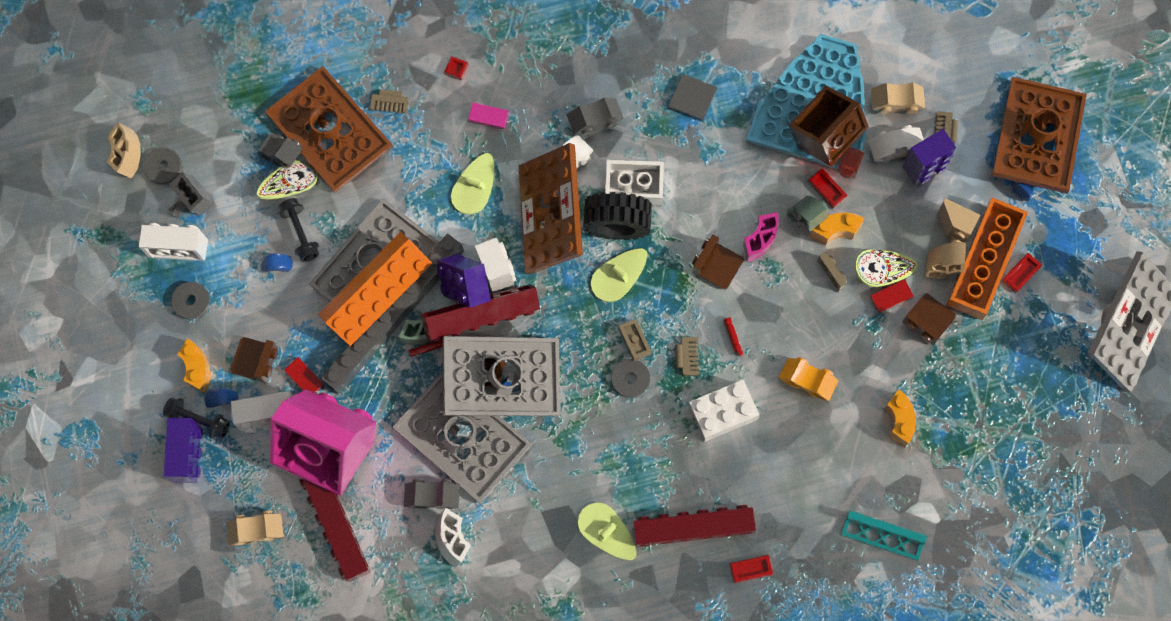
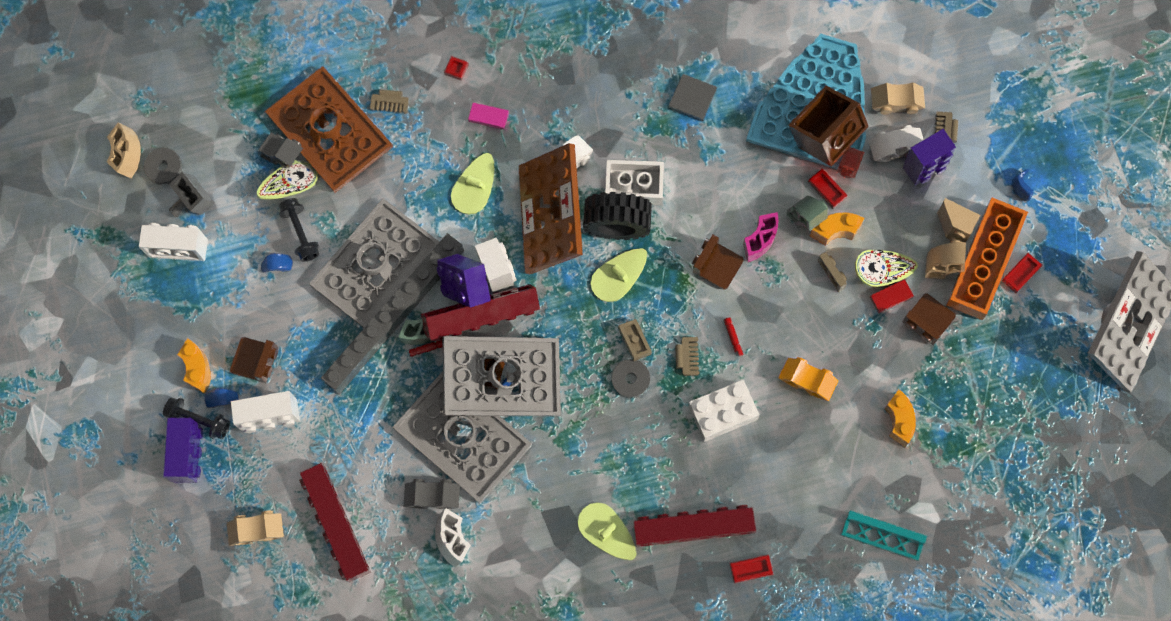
dark grey tile [171,282,210,320] -> none
dark pink slope [270,390,376,496] -> none
red tile [284,357,325,394] -> none
orange brick [318,232,433,346] -> none
dark grey brick [567,97,624,137] -> none
dark orange plate [992,76,1087,194] -> none

